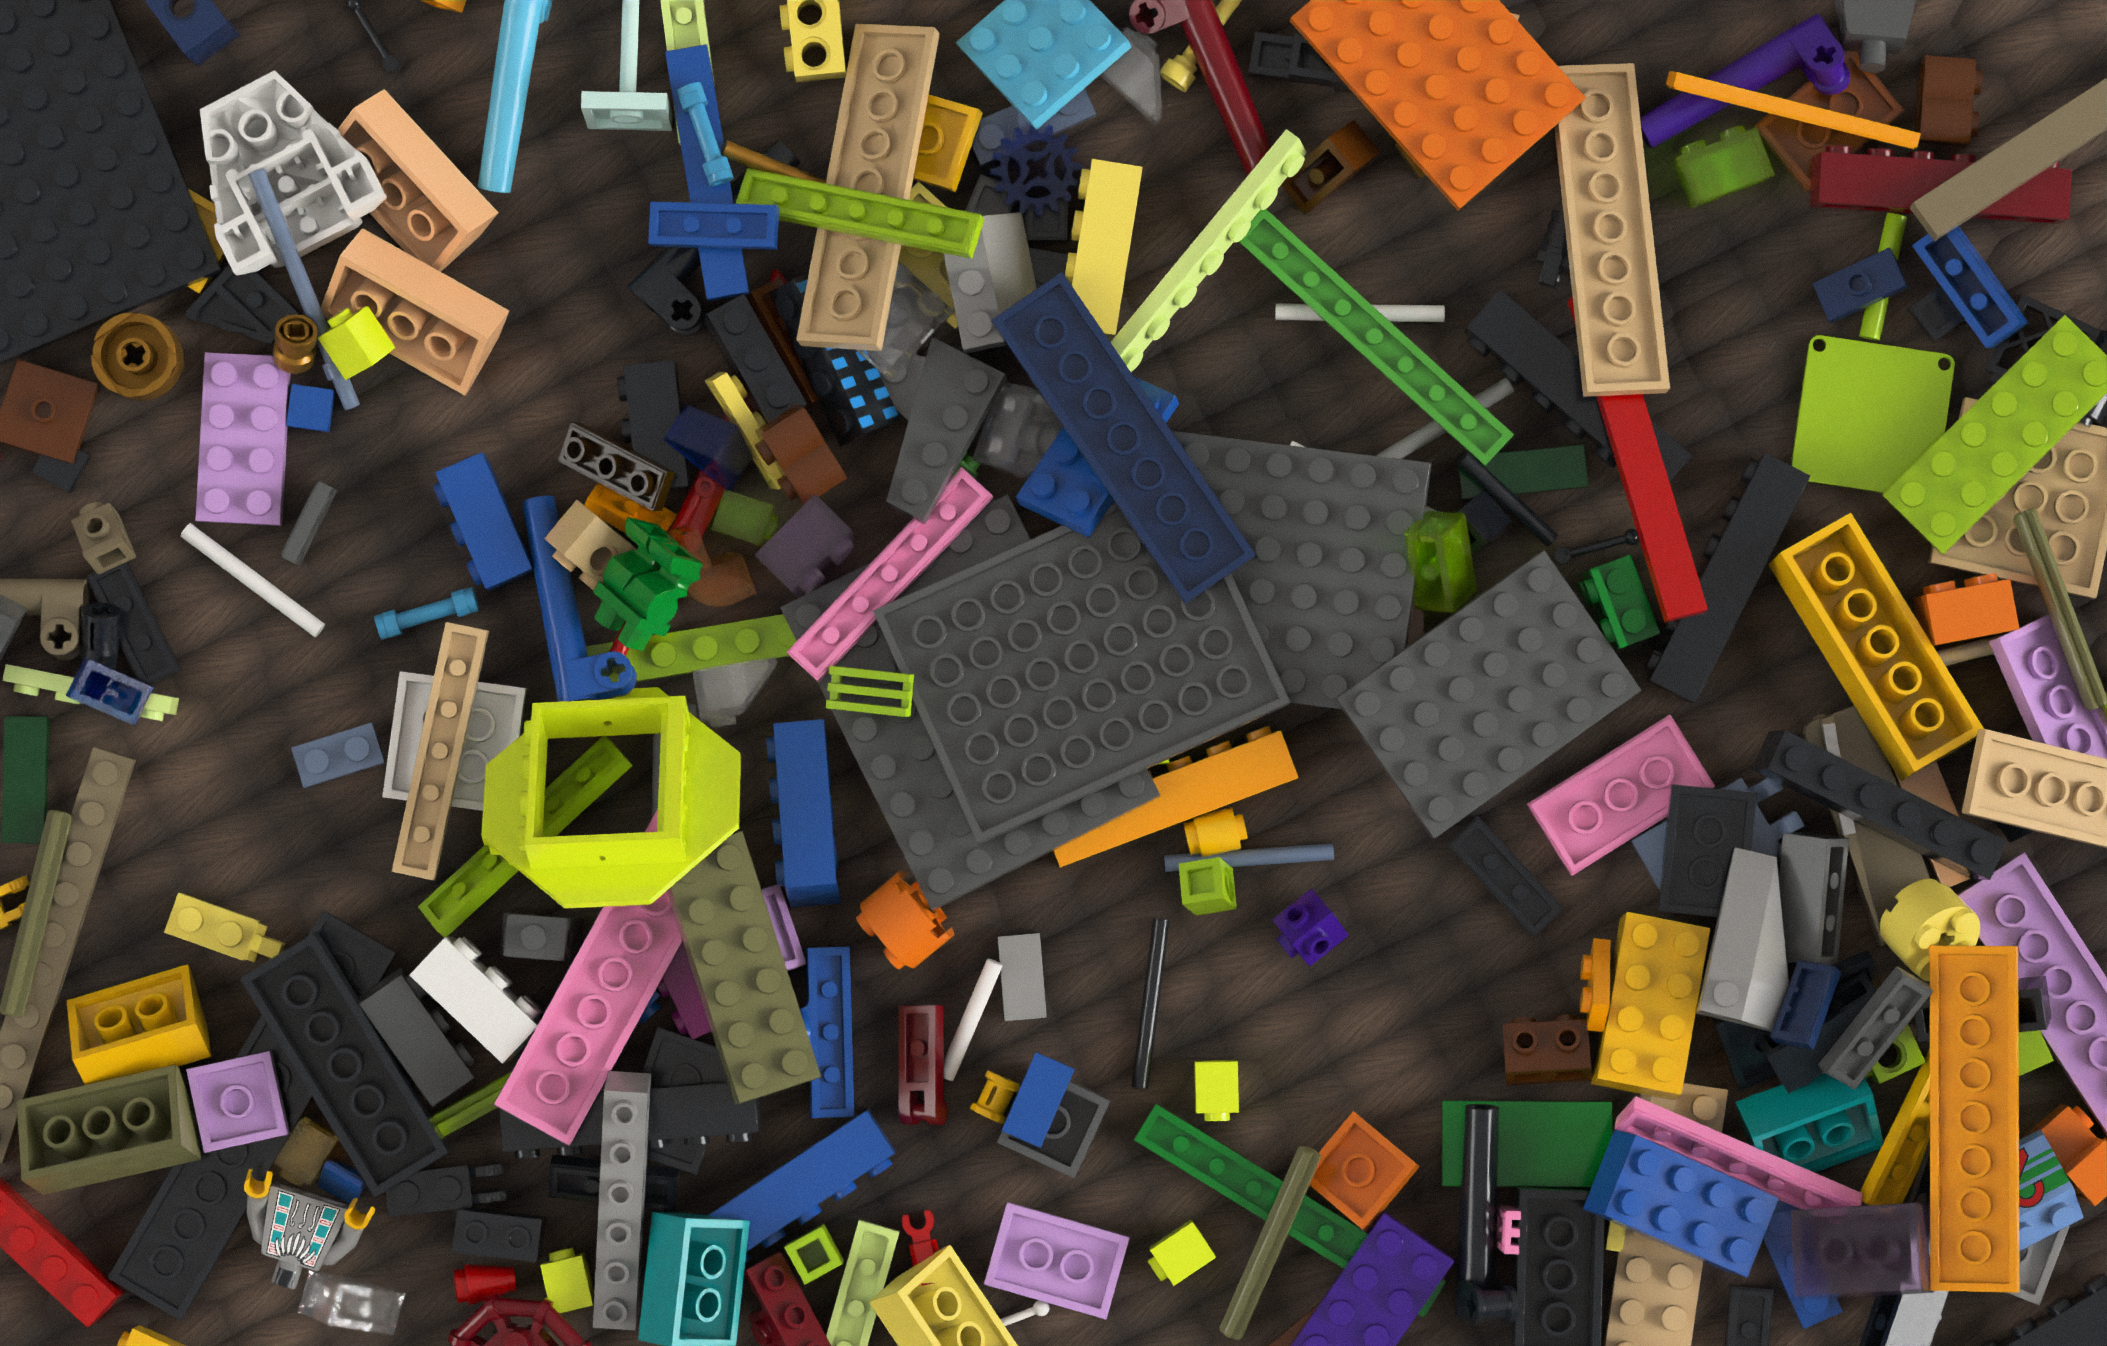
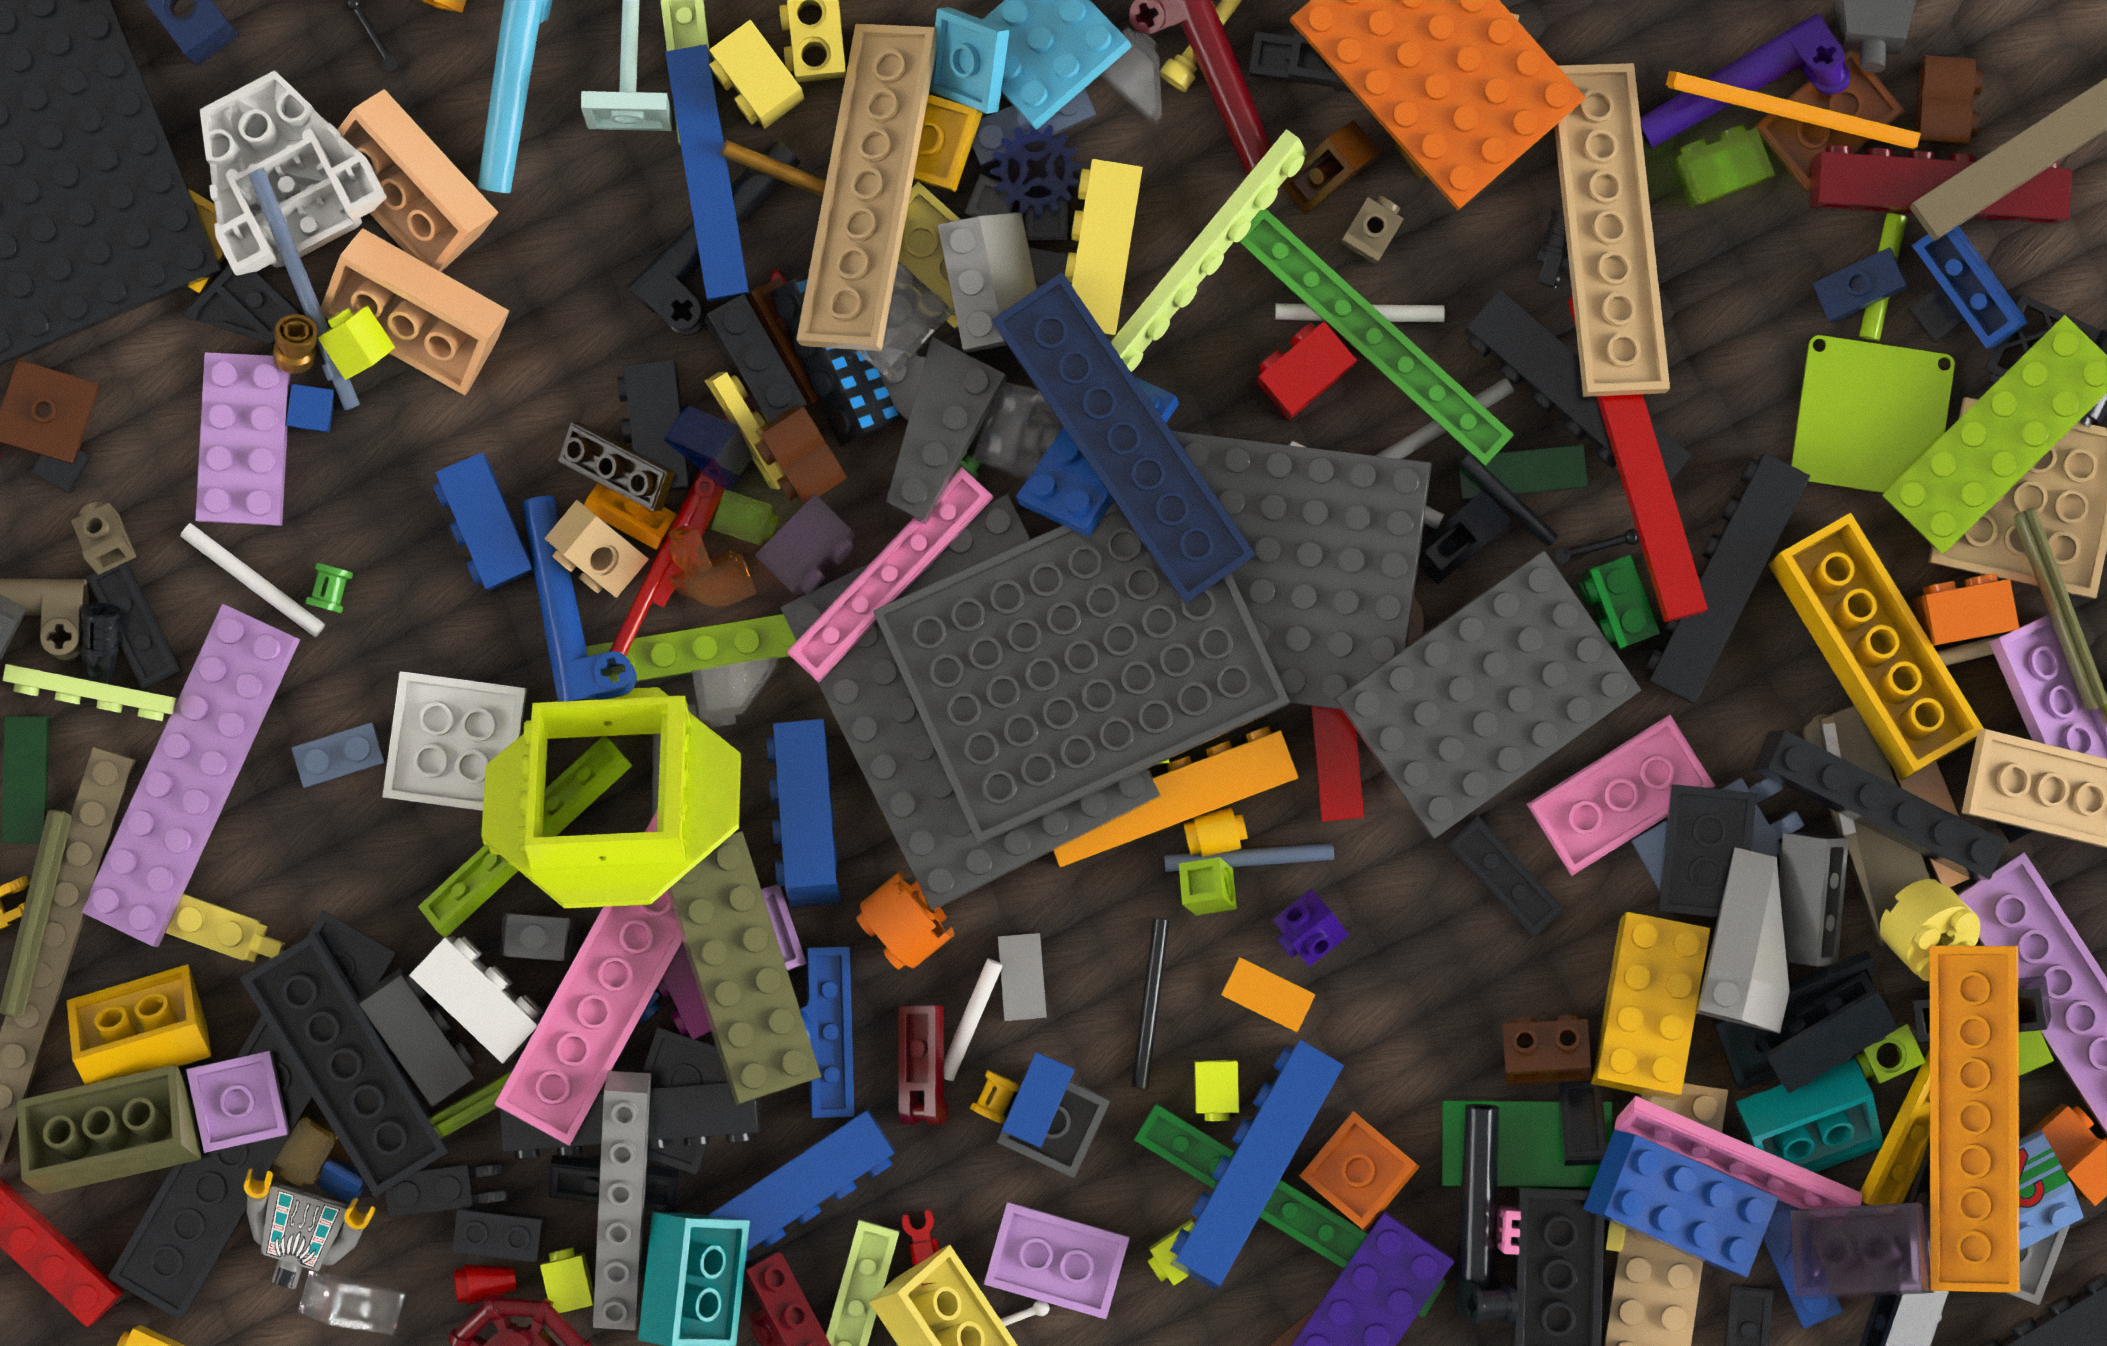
clear blue slope [66,657,153,726] -> none
pearl gold brick [91,313,185,401] -> none
dark grey tile [281,481,338,565] -> none
dark azure bar [374,587,479,640] -> none
tan plate [392,622,489,880] -> none
green hips [593,517,703,651] -> none
blue plate [648,202,779,250] -> none
dark azure bar [677,82,734,187] -> none
lime tile [735,168,985,259] -> none
lime brick [784,1223,844,1285] -> none
lime tile [826,666,914,717] -> none
olive axle [1219,1146,1321,1340] -> none
clear neon green brick [1404,511,1477,613] -> none
light orange plate [1580,938,1611,1032] -> none
dark blue plate [1770,960,1841,1050] -> none
dark grey tile [1818,966,1933,1090] -> none
none -> lavender plate [82,604,300,947]
none -> bright green bush [305,563,353,613]
none -> light yellow brick [709,20,805,129]
none -> medium azure plate [929,7,1009,114]
none -> blue brick [1169,1040,1344,1290]
none -> light orange tile [1221,957,1316,1032]
none -> red brick [1256,321,1357,422]
none -> red tile [1311,706,1364,822]
none -> dark tan brick [1340,195,1404,266]
none -> black tile [1558,1081,1607,1166]

